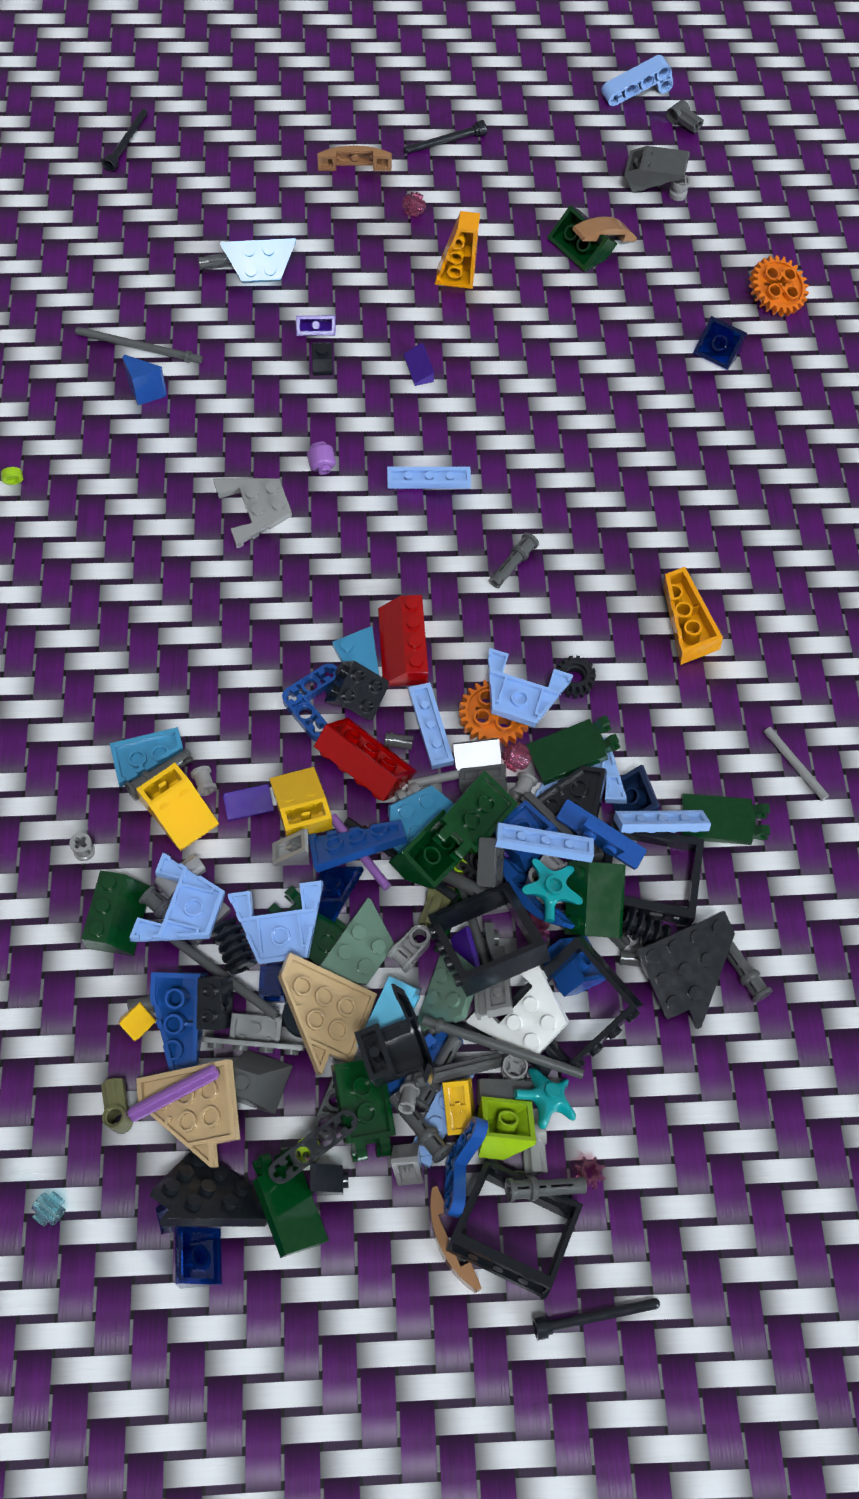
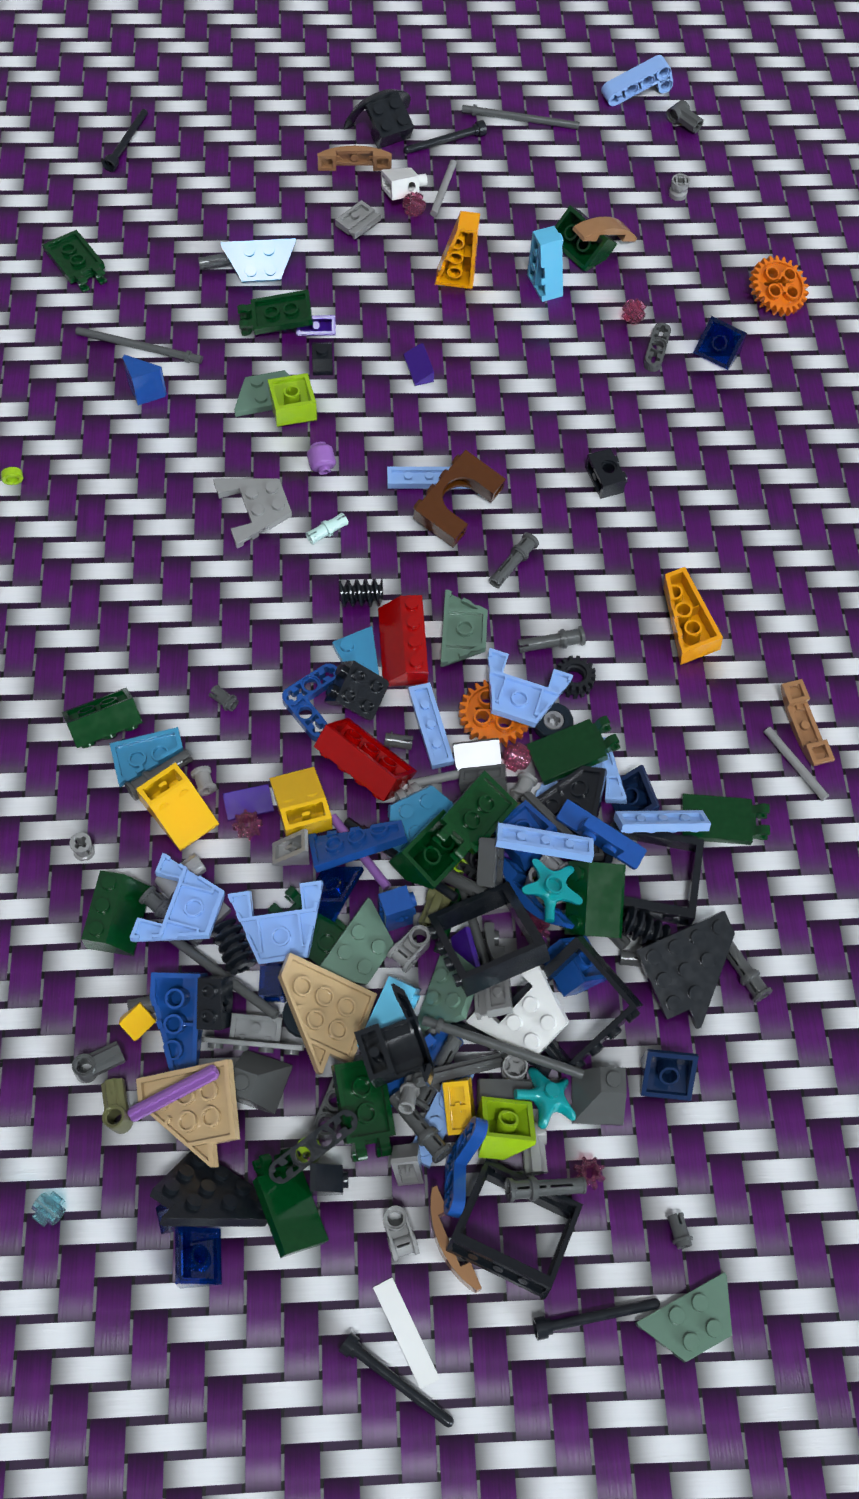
dark grey slope [624,146,690,192] -> none
none -> dark green tile [42,230,107,293]
none -> dark green slope [62,688,143,748]
none -> dark grey piece [72,1041,126,1083]
none -> dark grey pin [209,685,239,711]
none -> clear pink gear [232,809,263,841]
none -> sand green wing [234,370,290,417]
none -> dark green tile [237,290,313,336]
none -> lime slope [268,373,317,427]
none -> light aqua pin [306,513,348,545]
none -> light grey plate [335,200,381,239]
none -> black piece [339,579,383,607]
none -> black piece [339,1332,454,1428]
none -> black piece [344,89,414,149]
none -> white sticker [373,1278,440,1389]
none -> blue brick [378,885,417,932]
none -> white torso [381,168,427,200]
none -> light grey piece [383,1205,420,1262]
none -> reddish brown arch [413,450,506,548]
none -> light grey bar [430,160,457,217]
none -> sand green wing [440,590,488,667]
none -> dark grey bar [462,104,580,129]
none -> dark grey pin [517,626,586,653]
none -> medium azure wedge [527,226,563,302]
none -> black bush [533,703,573,738]
none -> dark grey slope [571,1067,627,1126]
none -> black brick [585,448,627,499]
none -> clear pink gear [621,299,646,324]
none -> sand green wing [635,1272,732,1363]
none -> dark blue slope [640,1049,699,1101]
none -> dark grey beam [644,323,671,372]
none -> dark grey pin [667,1212,693,1249]
none -> medium nougat slope [781,679,835,766]

